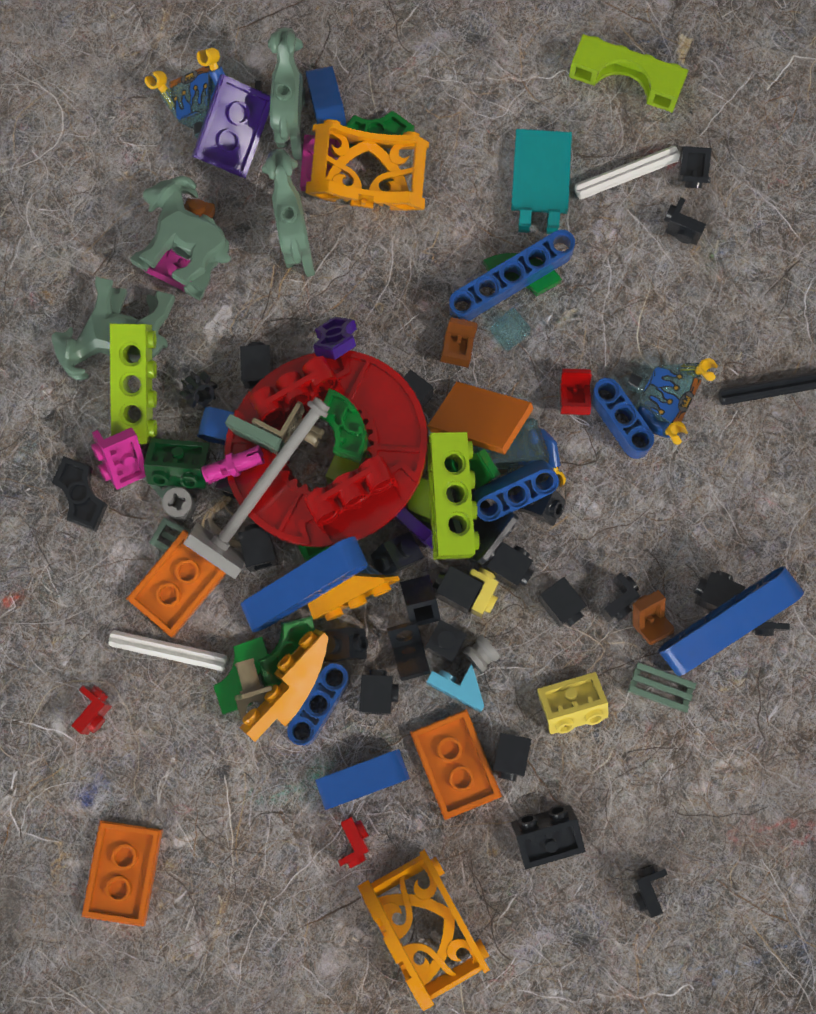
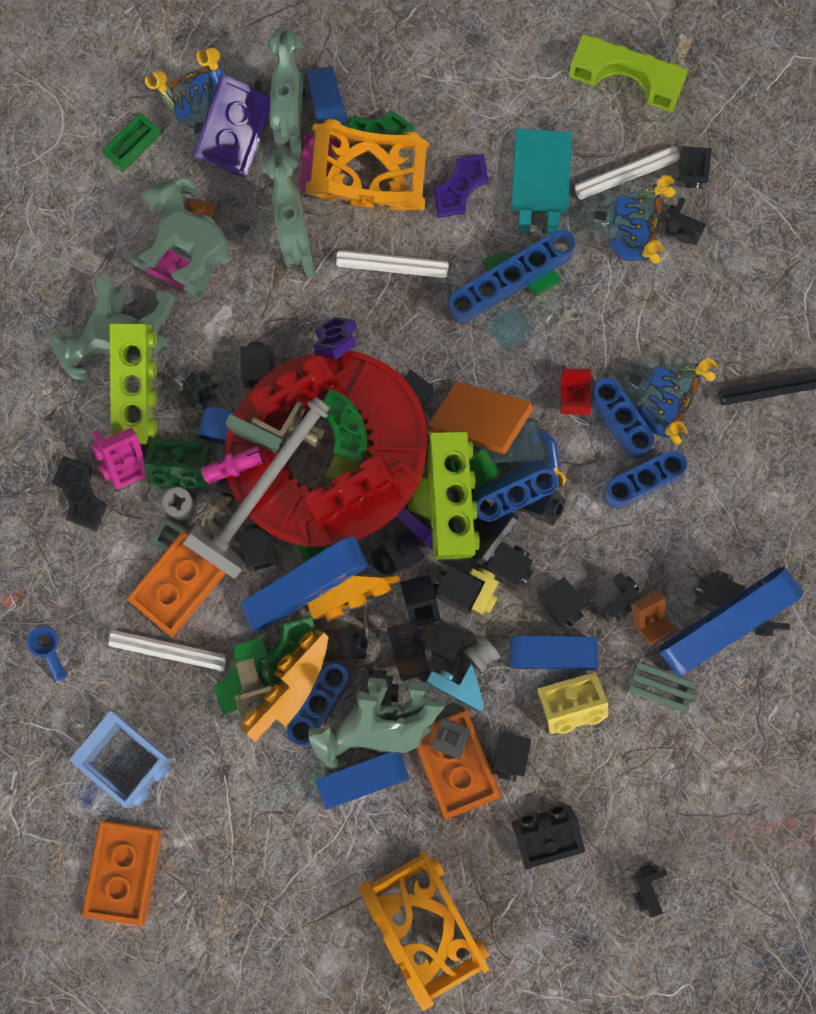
red bracket [71,685,112,735] -> none
red bracket [338,816,370,868] -> none
dark orange bracket [440,317,478,368] -> none
none -> blue bar [27,626,68,682]
none -> light blue window [69,711,172,808]
none -> green tile [101,113,162,172]
none -> sand green animal [308,678,445,770]
none -> white axle [336,250,449,278]
none -> dark grey tile [431,719,471,760]
none -> dark purple tile [433,154,489,218]
none -> blue beam [509,636,598,670]
none -> torso [592,175,676,264]
none -> blue beam [603,450,687,509]

